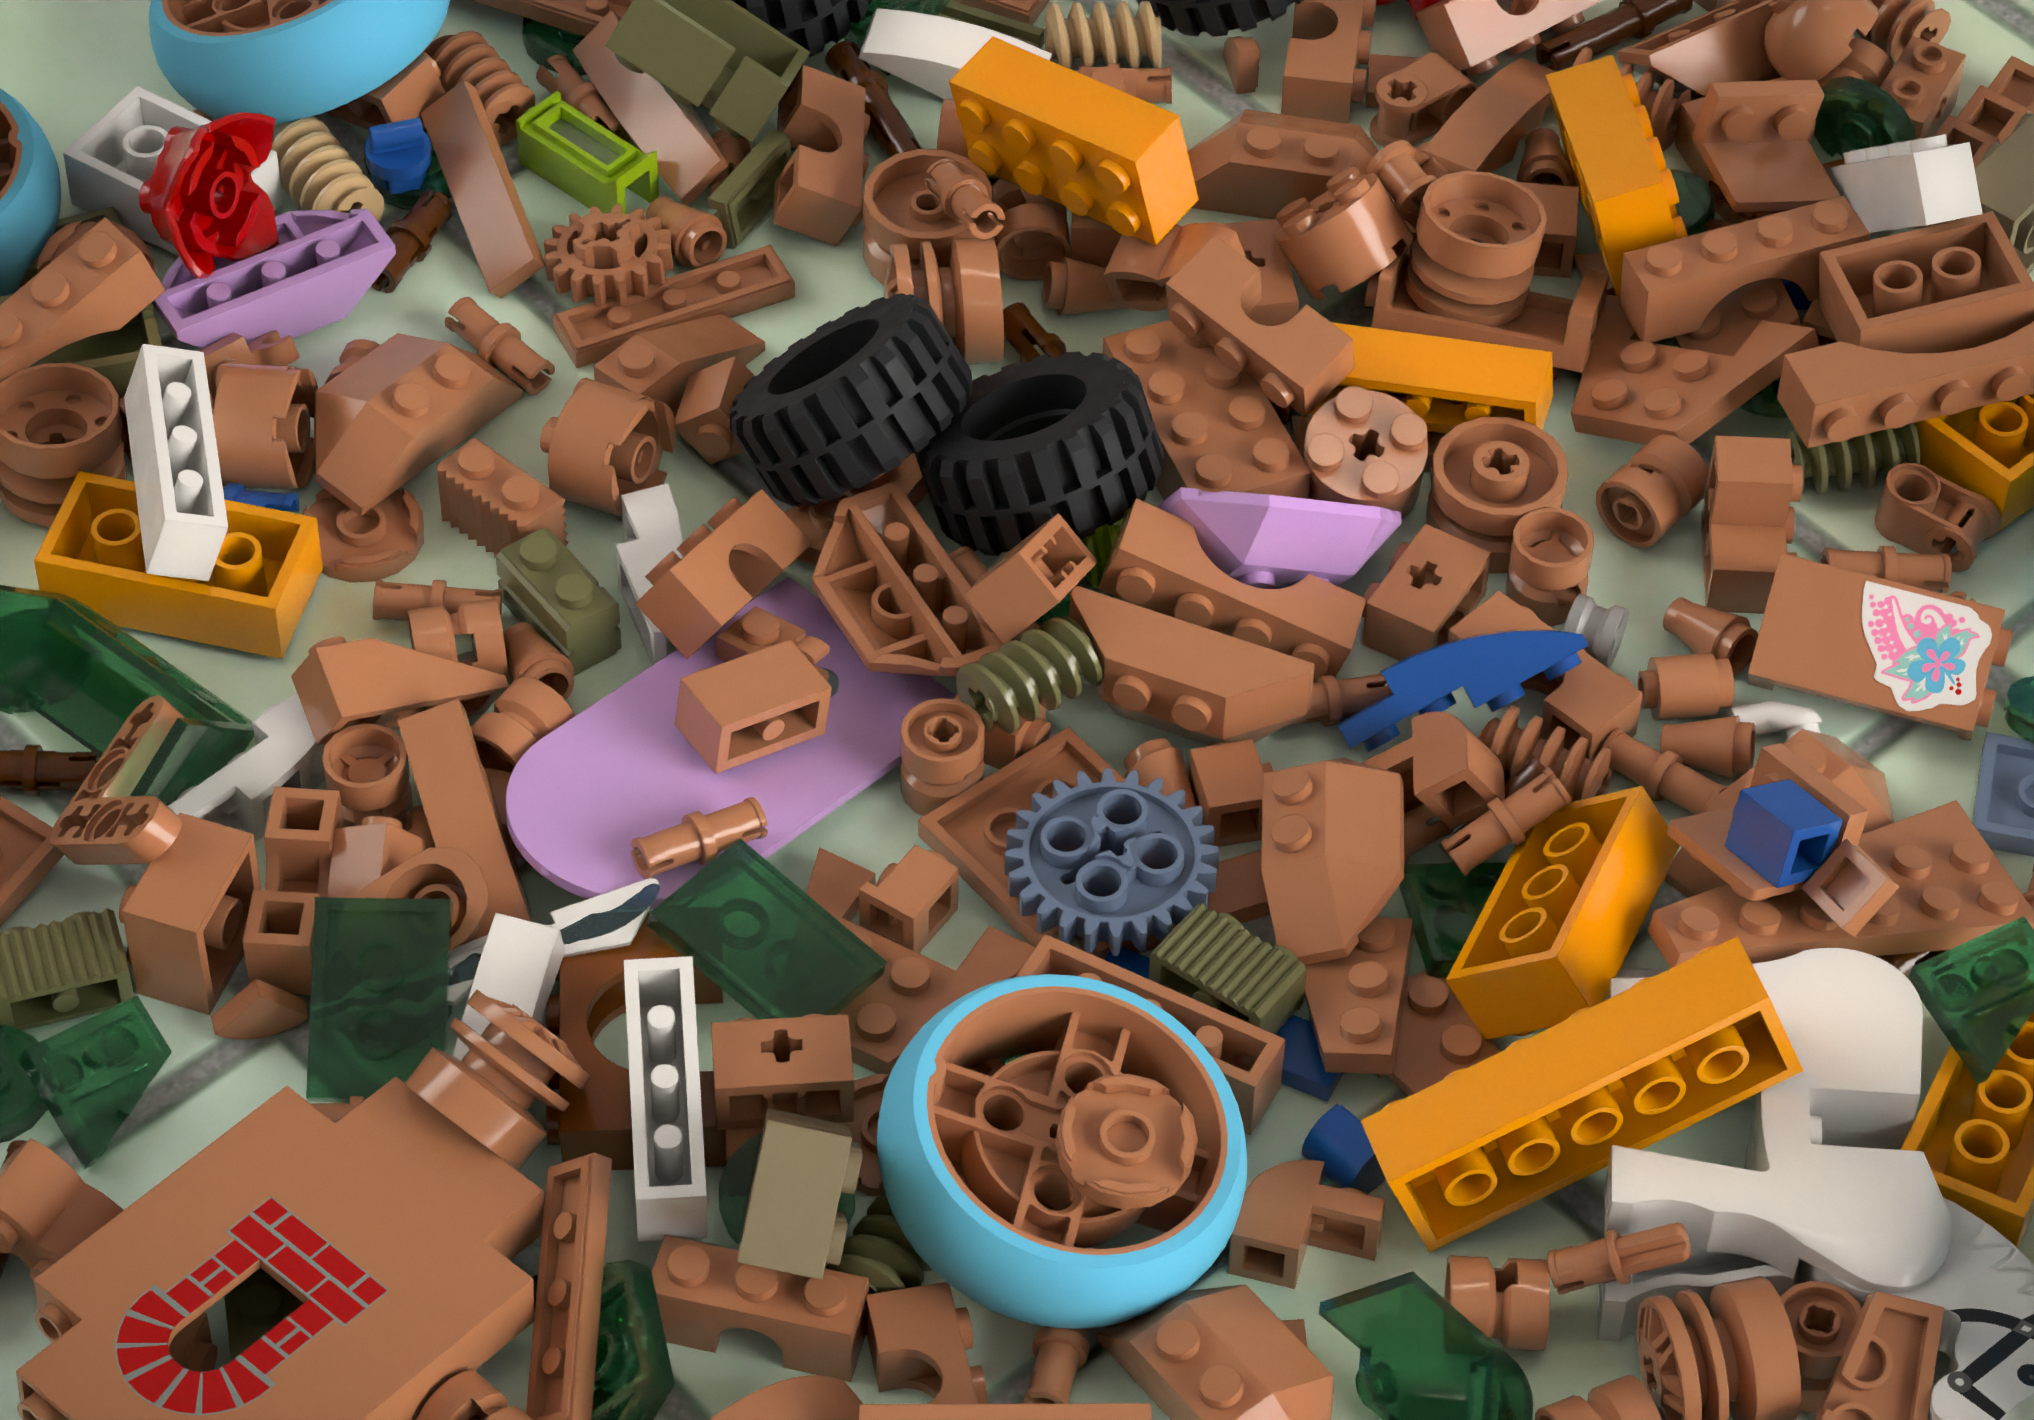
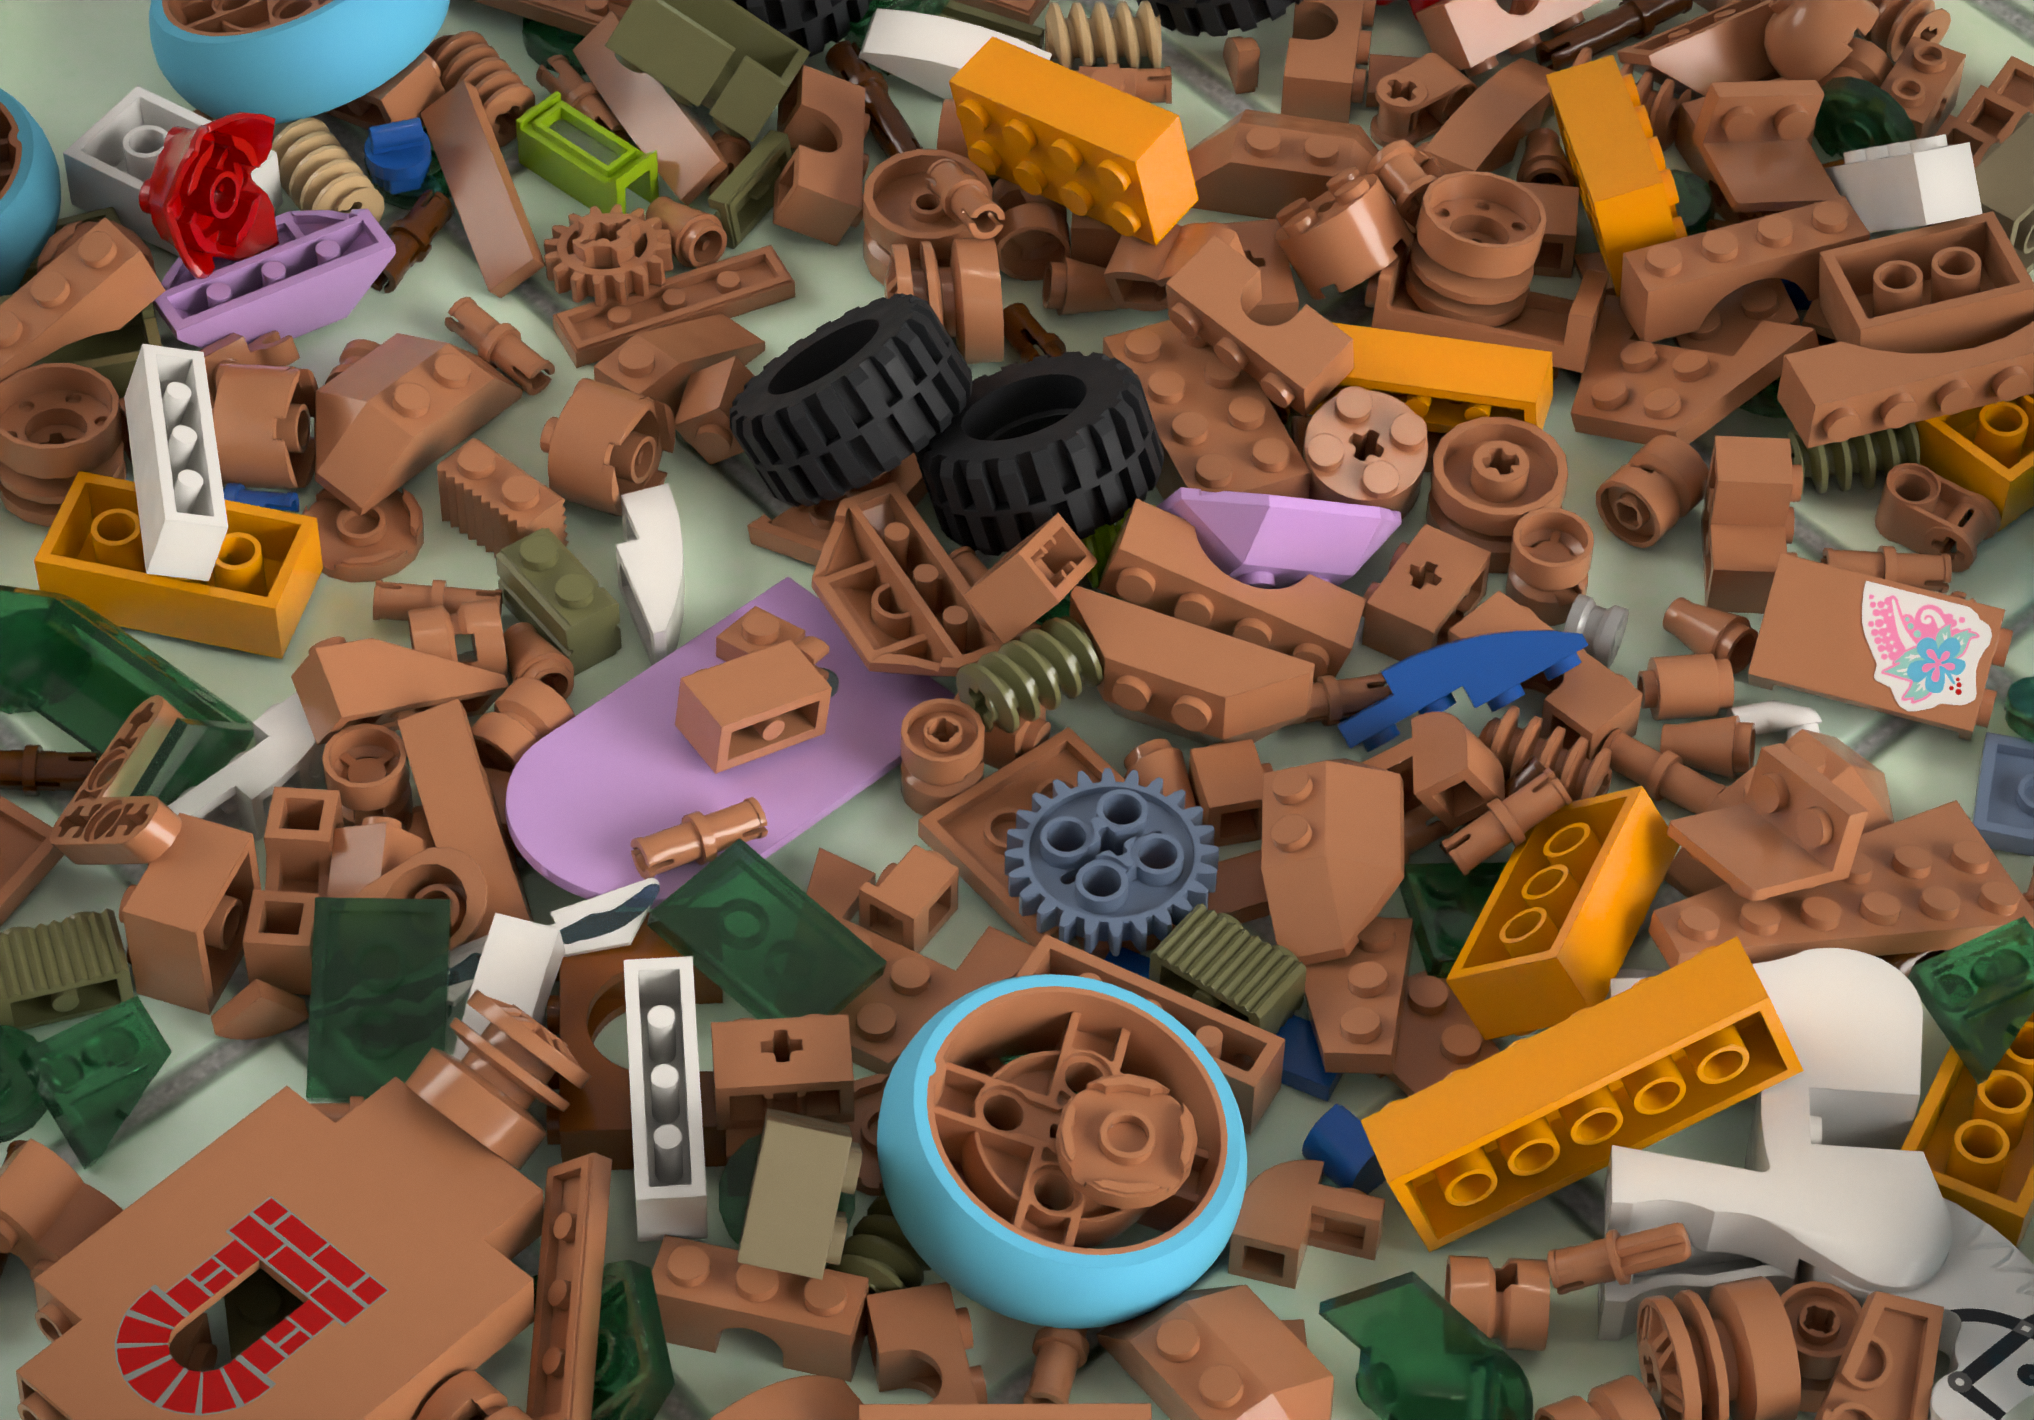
nougat arch [635,489,813,659] -> none
blue brick [1725,779,1843,888] -> none
nougat tile [1802,838,1900,937] -> none

